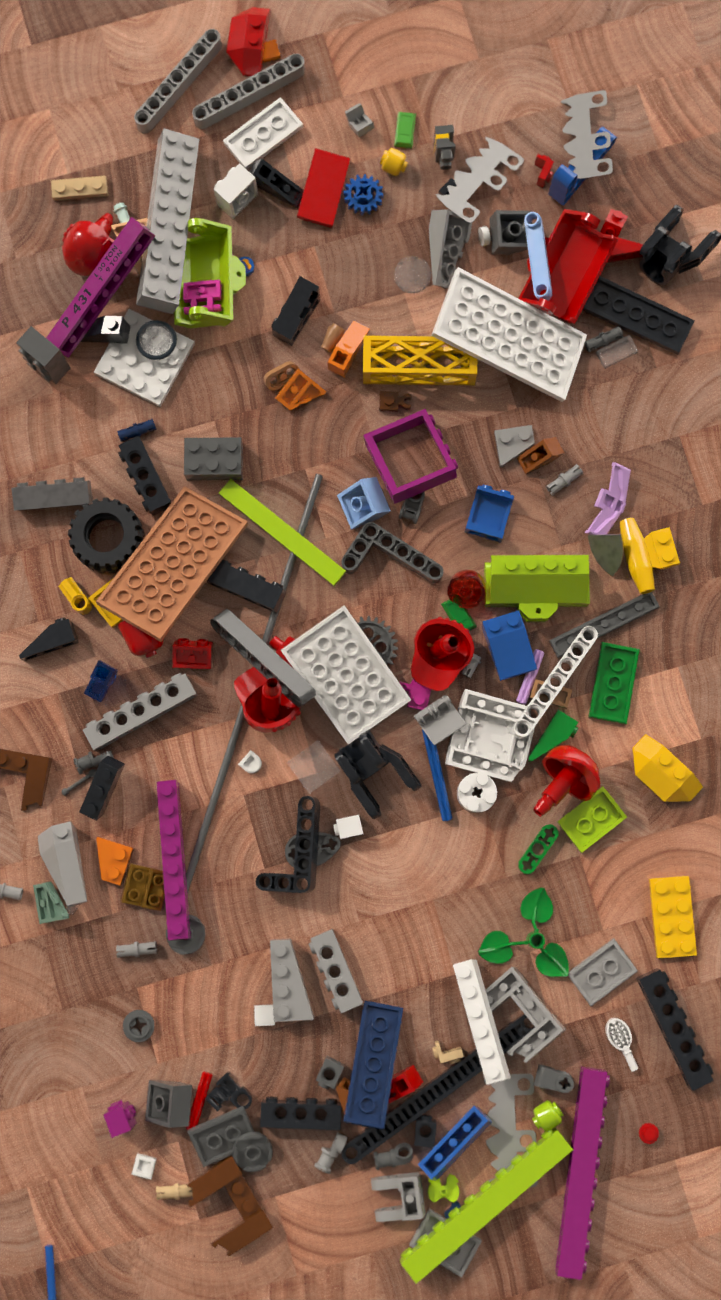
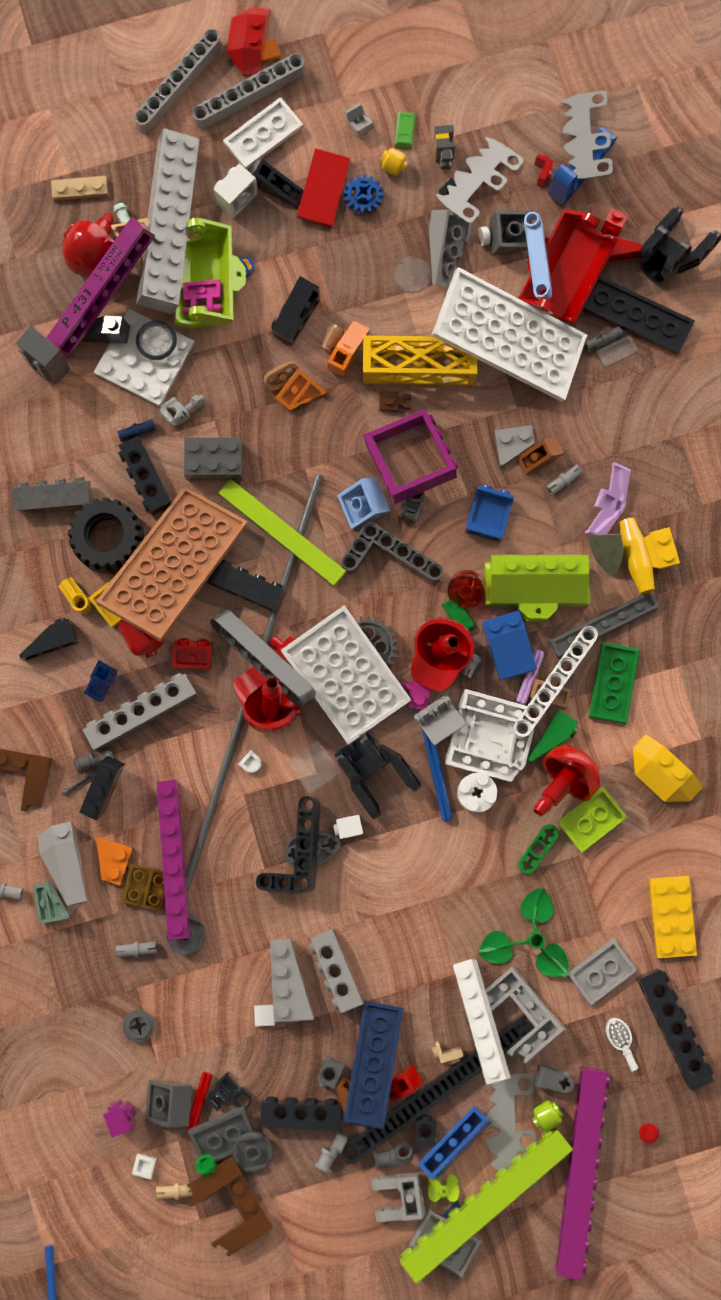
none -> light grey piece [160,394,206,427]
none -> green tile [195,1154,217,1177]

